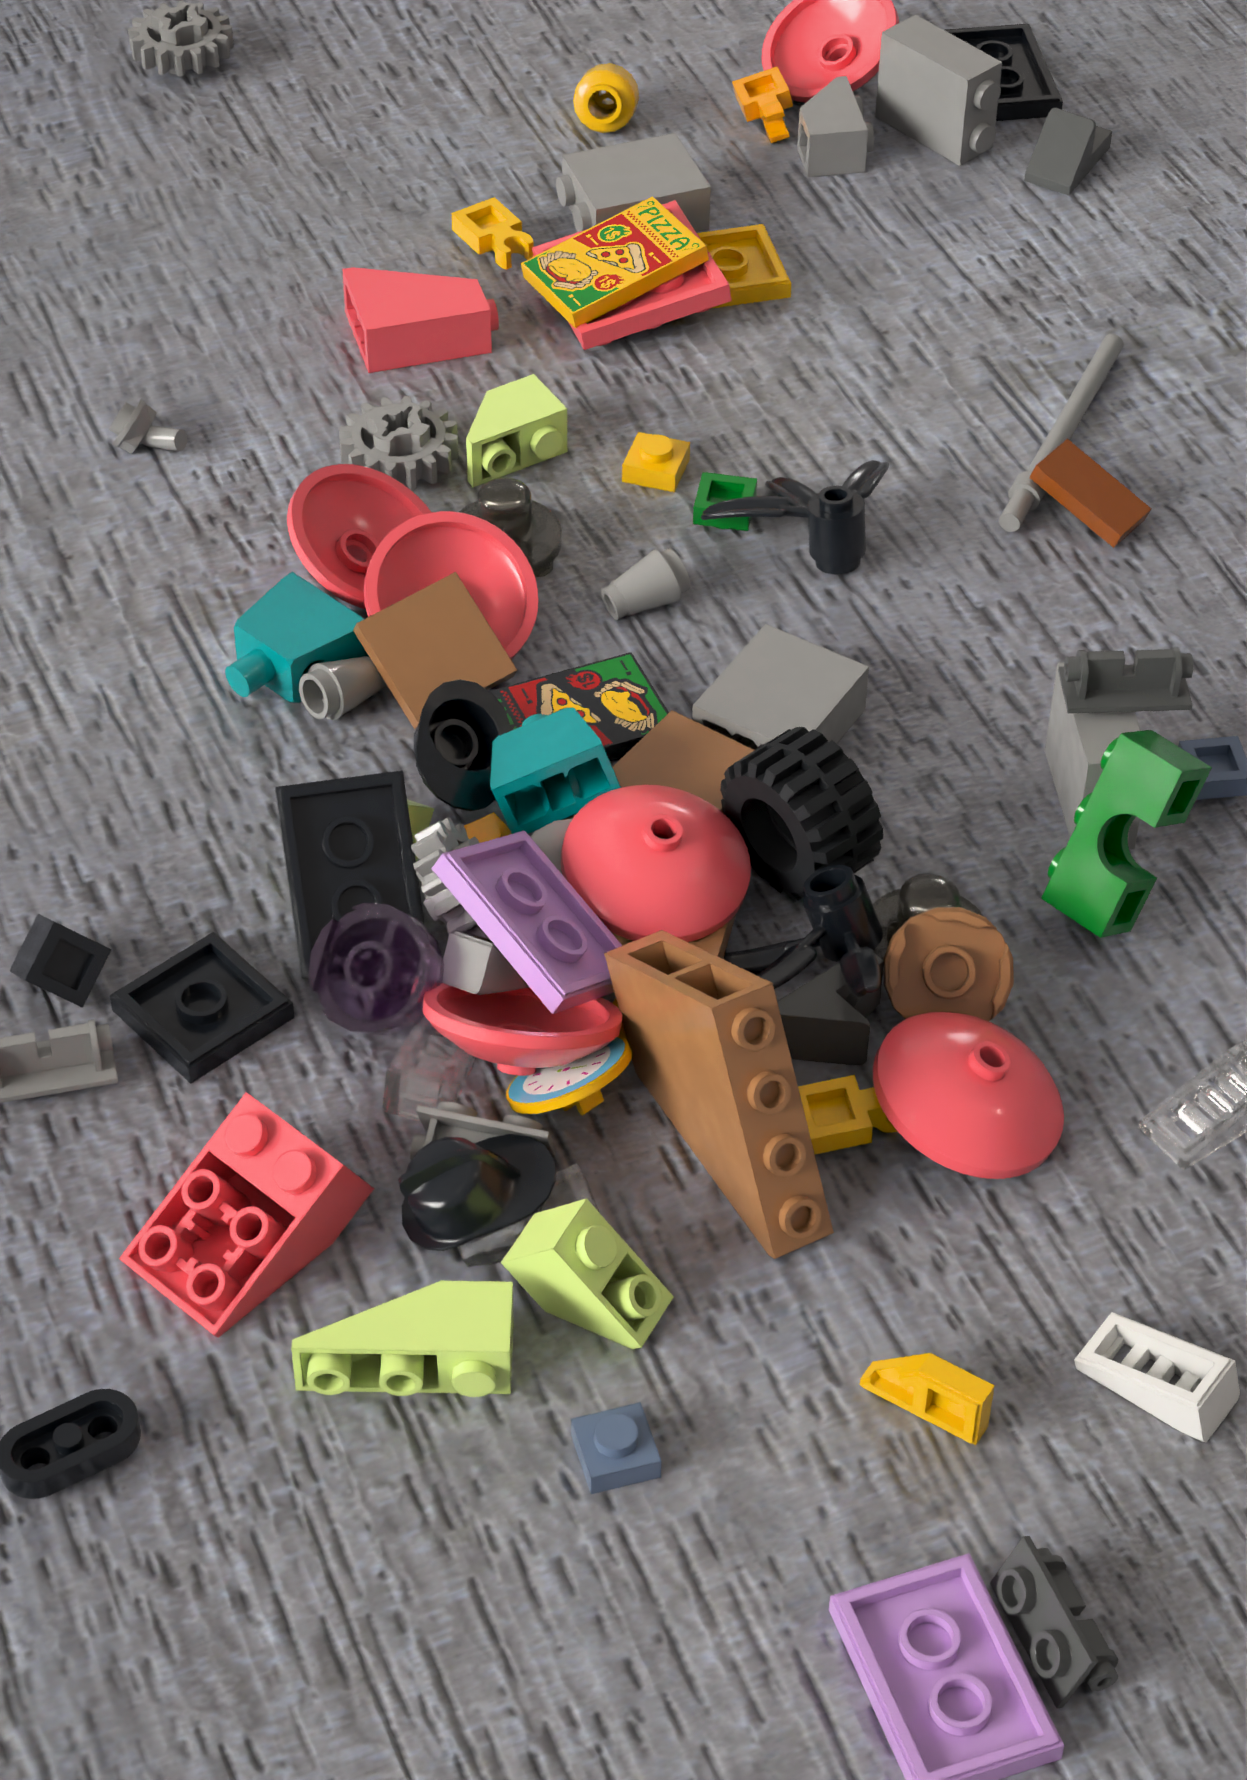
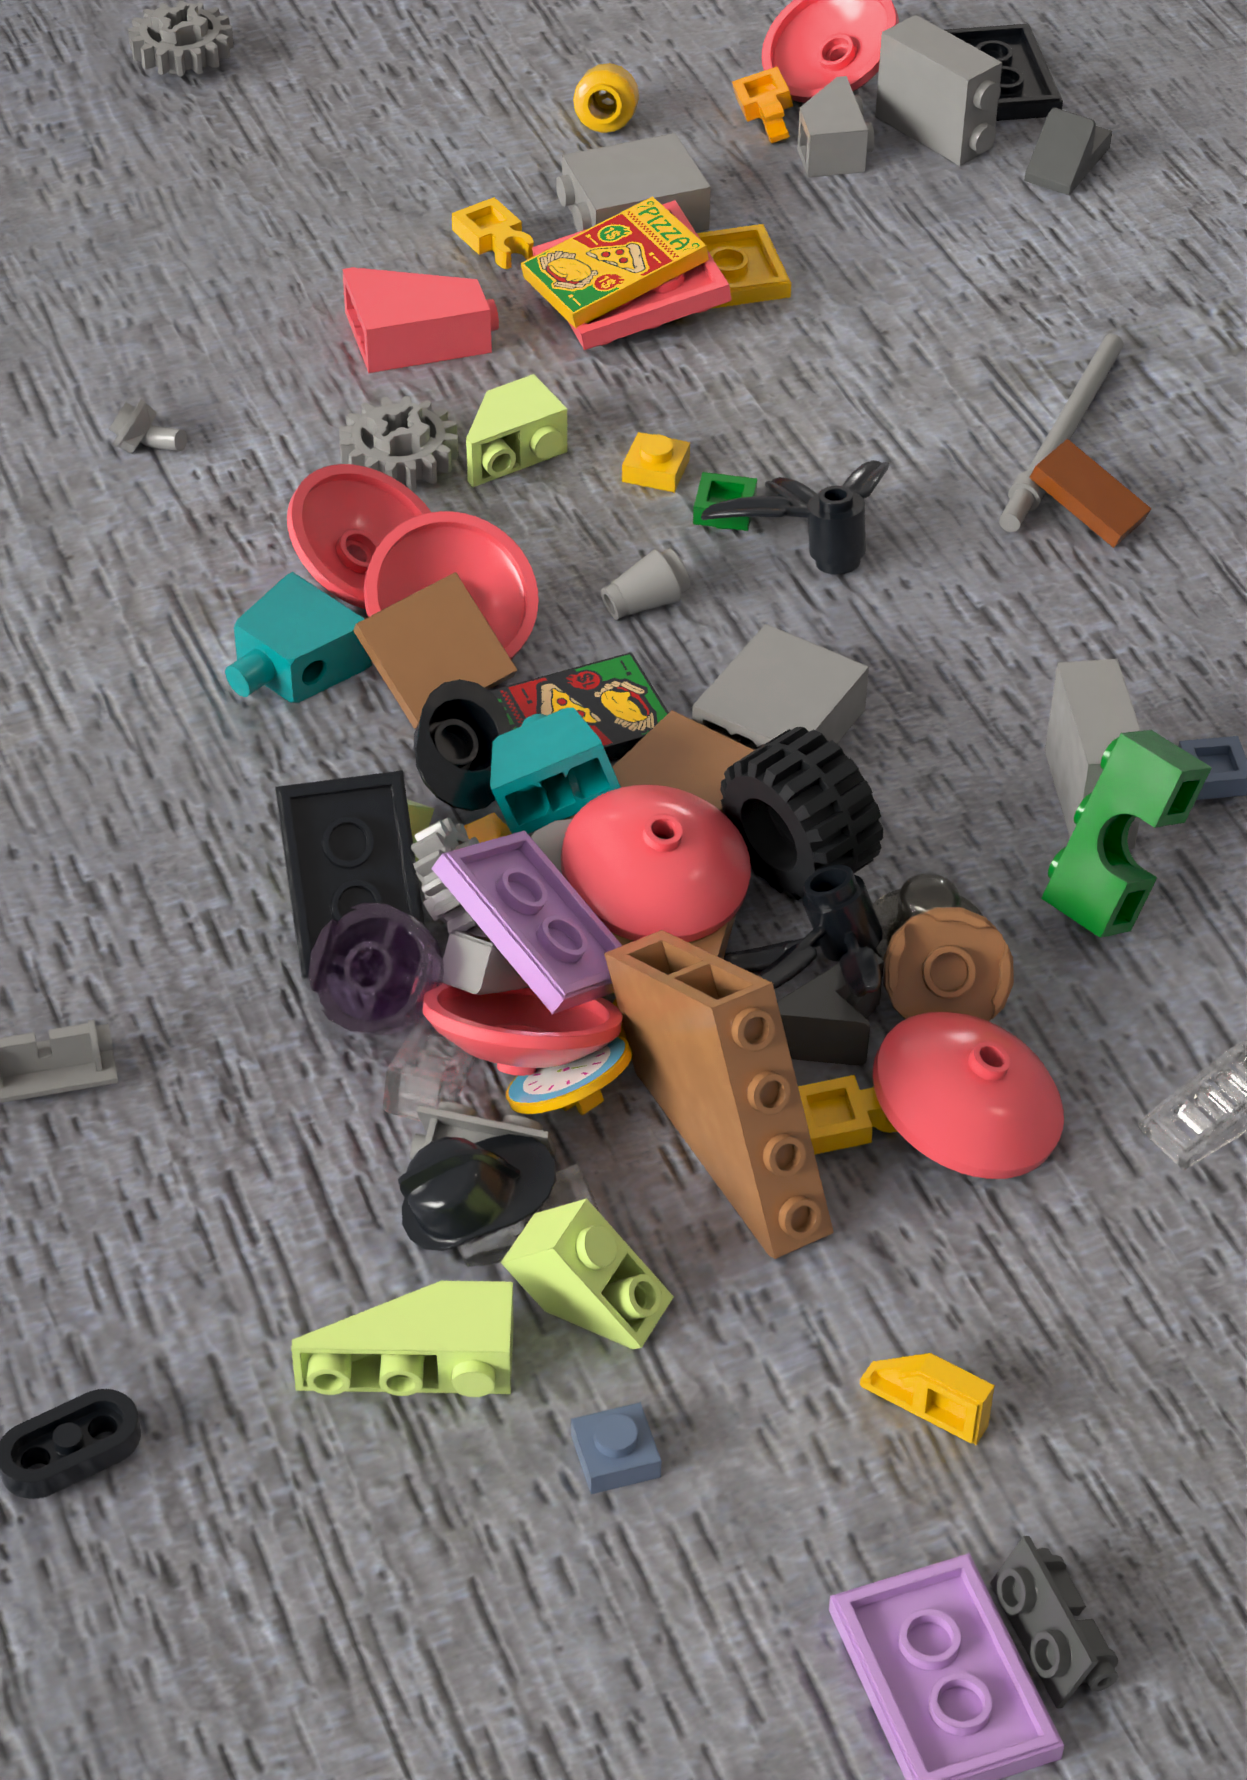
black panel [10,914,112,1008] -> none
black tile [110,932,295,1084] -> none
coral slope [119,1092,374,1338] -> none
light grey cone [299,656,387,720] -> none
clear smoke plate [459,478,562,577] -> none
dark grey hinge [1058,647,1193,714] -> none
white slope [1074,1312,1240,1443] -> none

